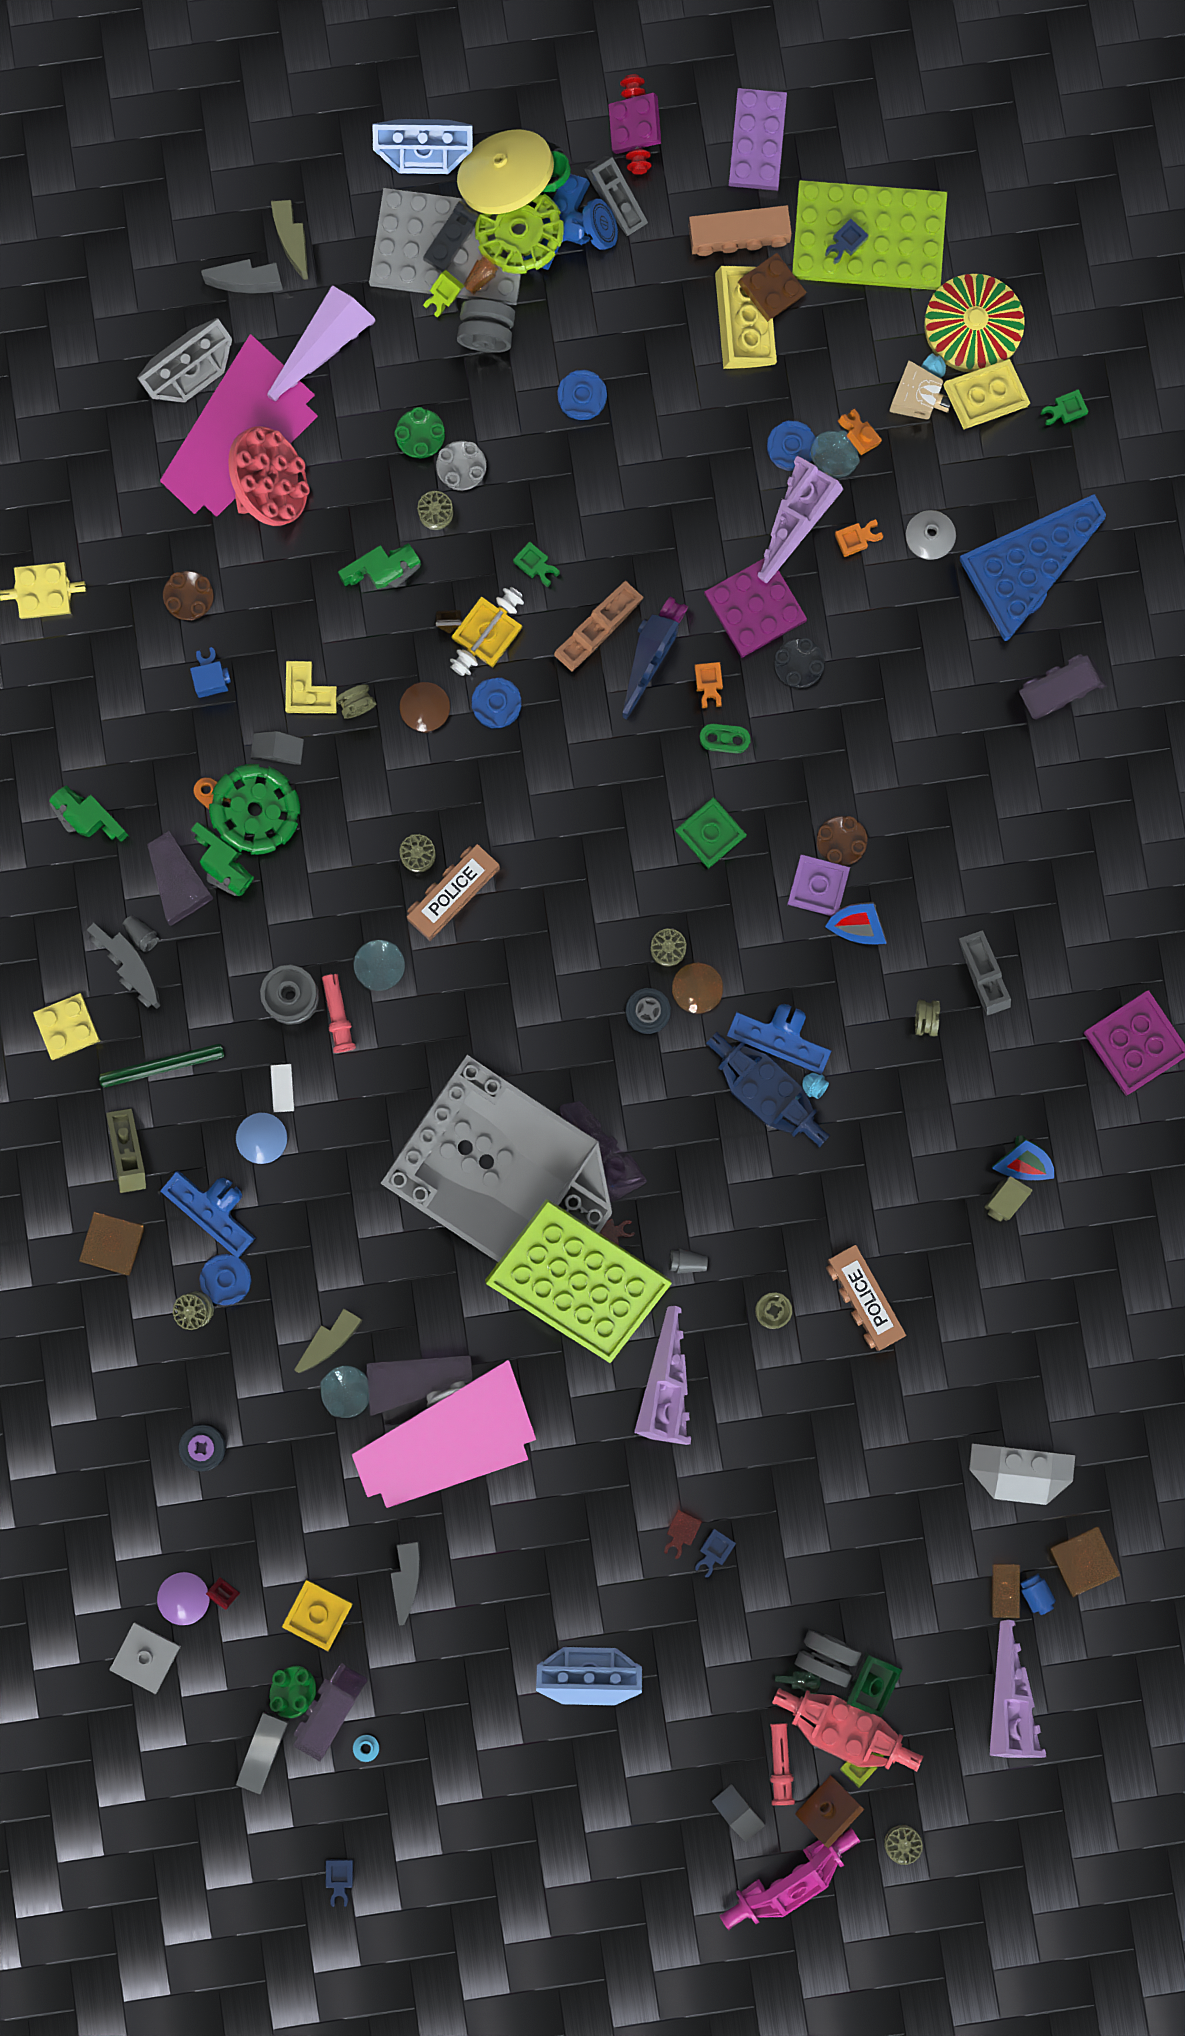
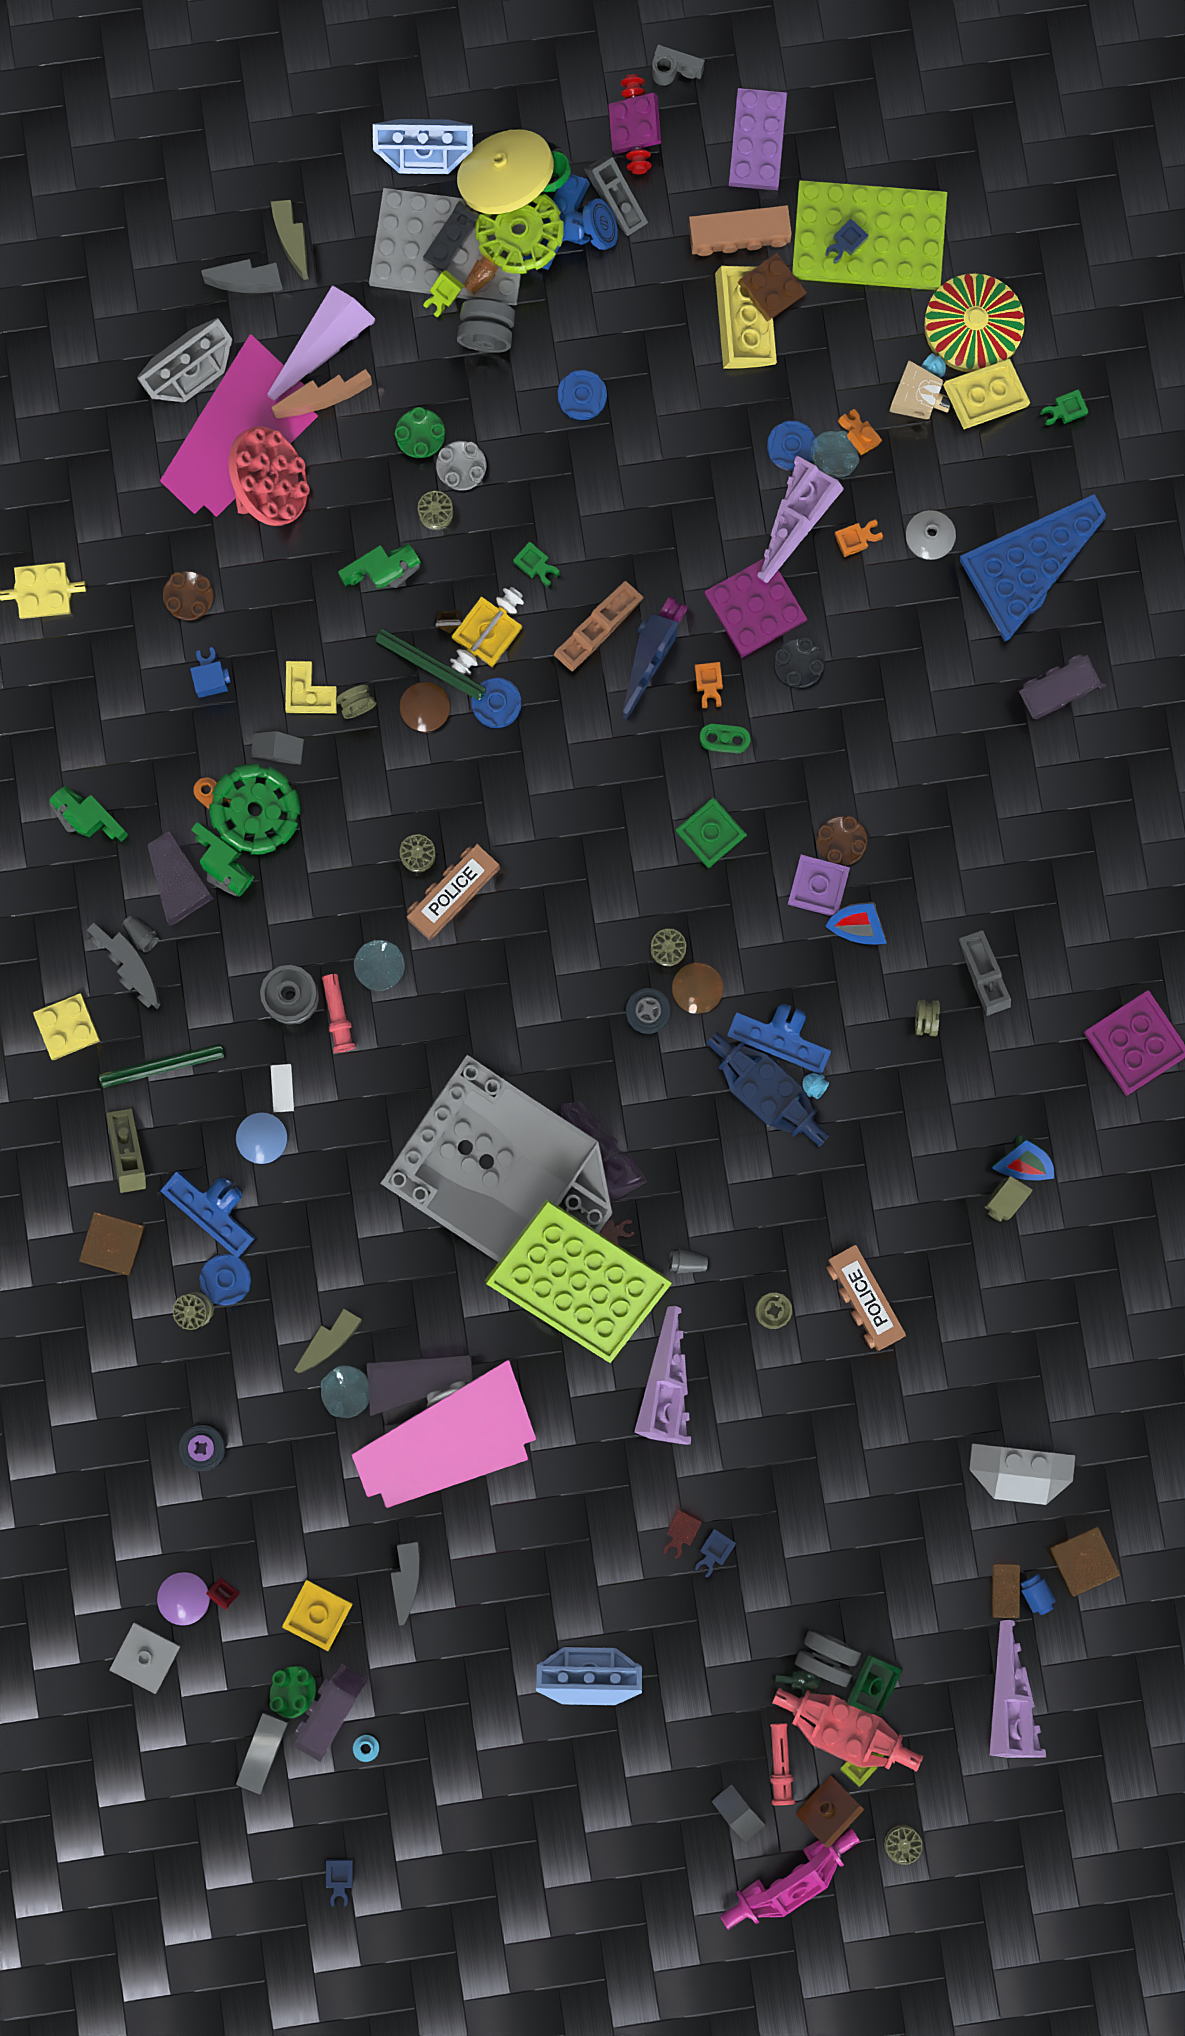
none -> nougat slope [271,369,372,419]
none -> dark green axle [376,629,486,700]
none -> dark grey plate [652,45,705,85]

